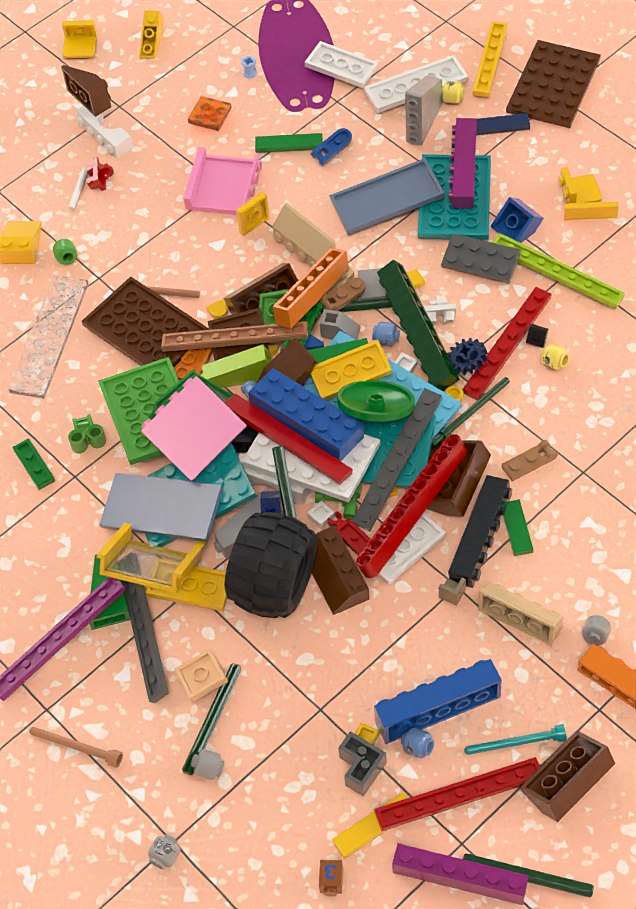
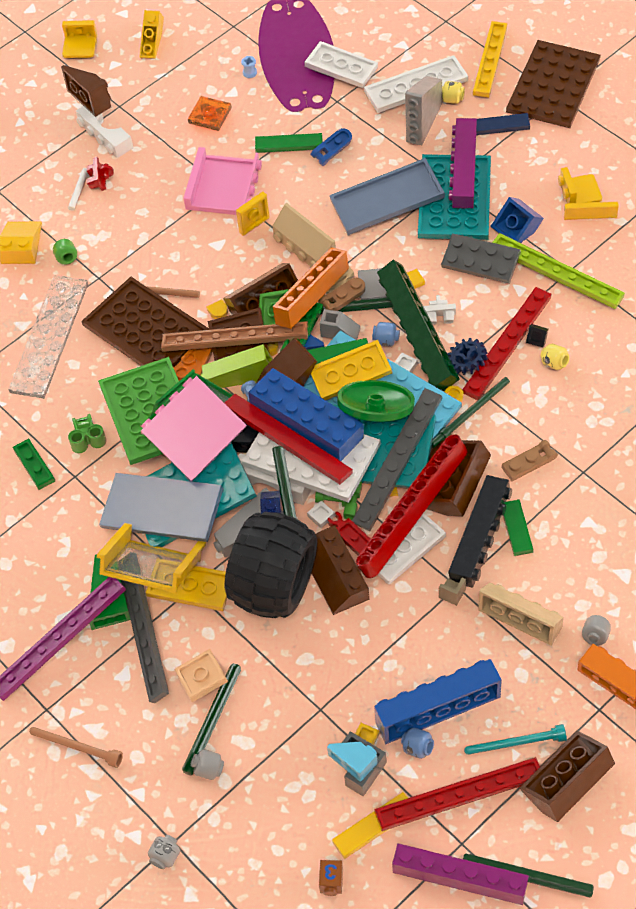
none -> medium azure slope [327,742,378,782]

